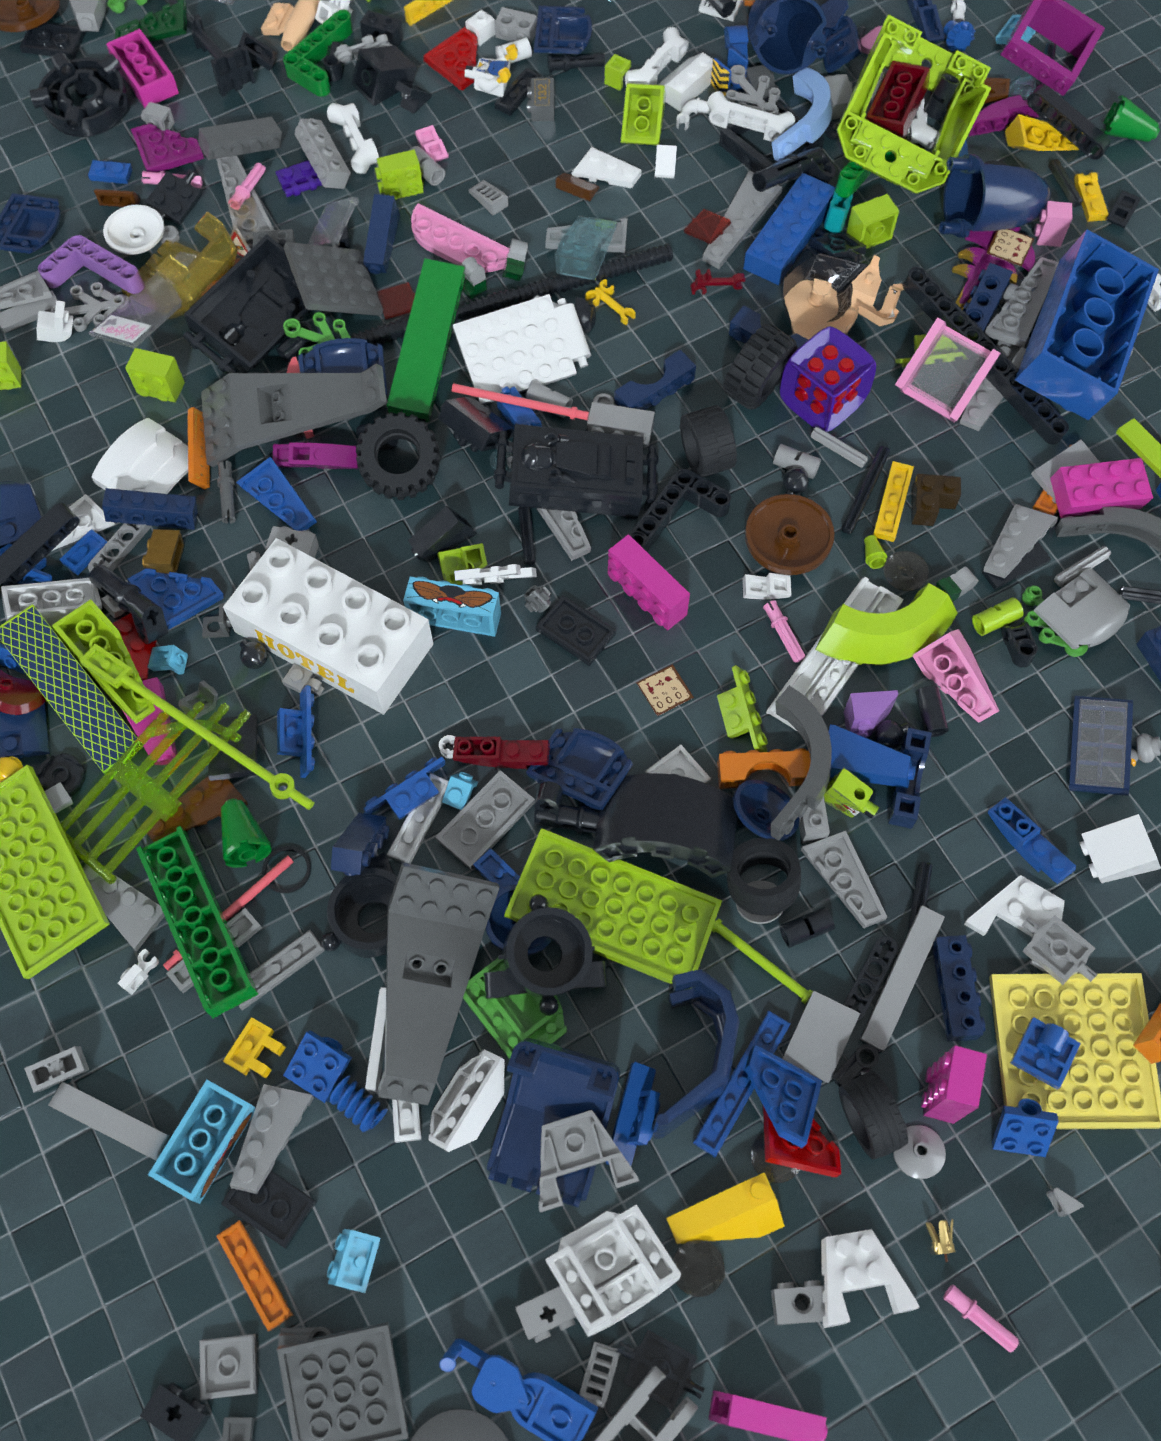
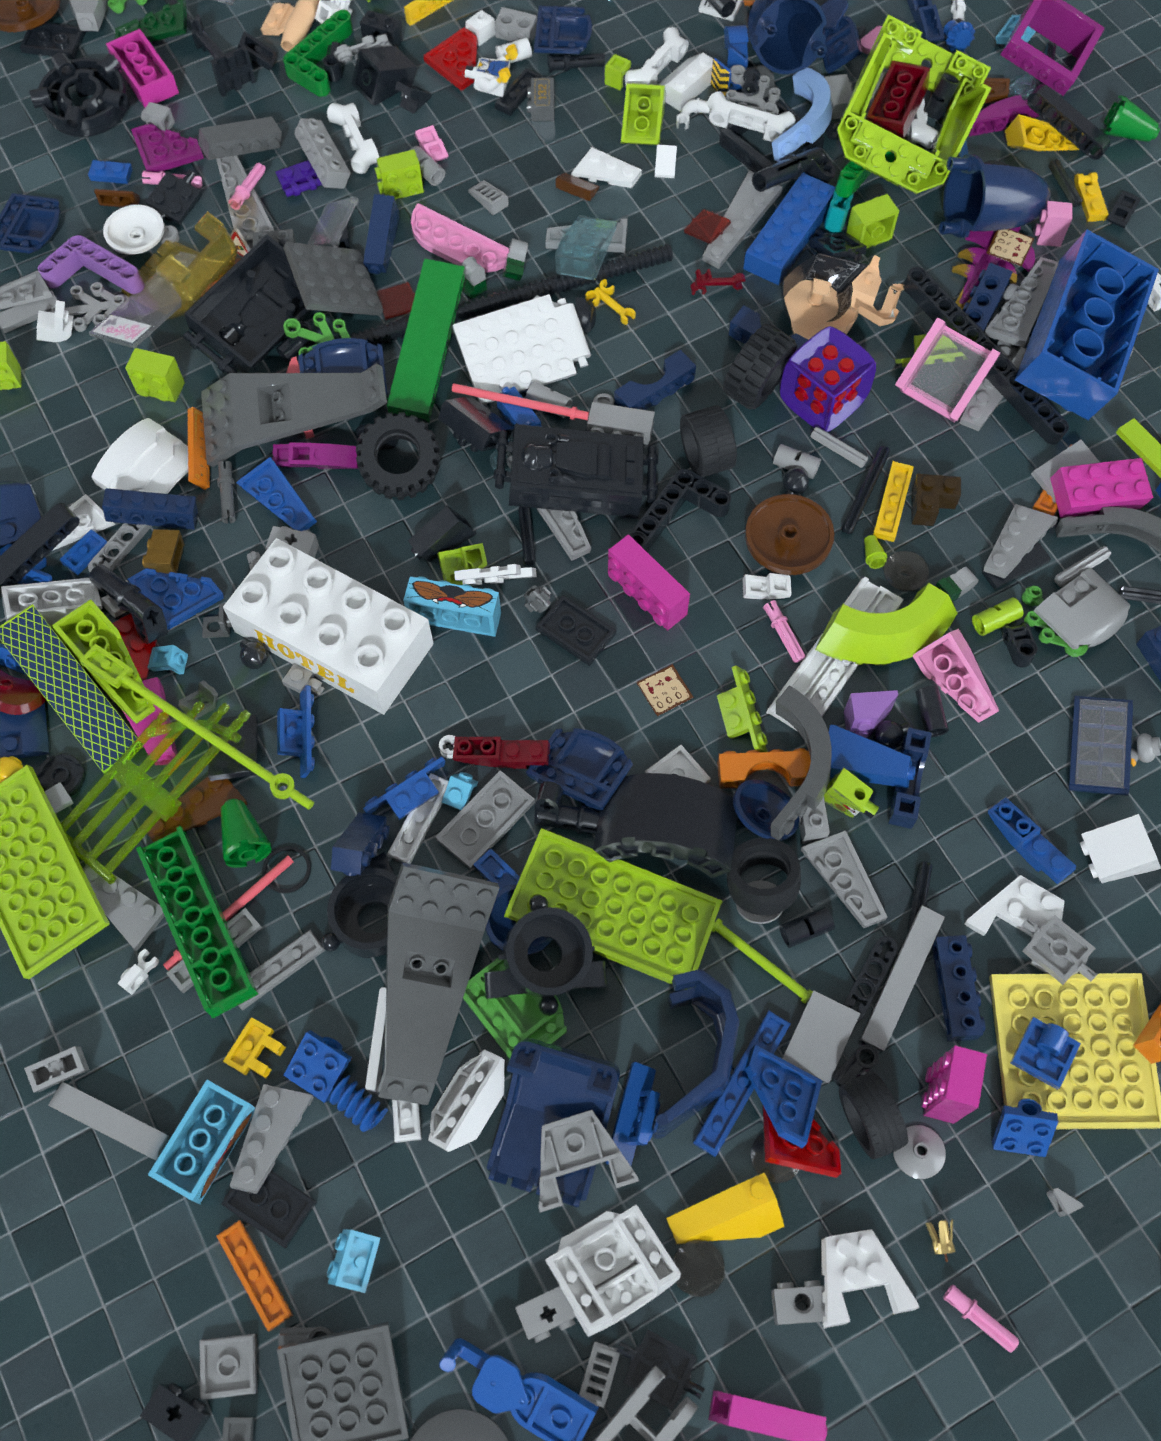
none -> black bush [742,69,760,96]

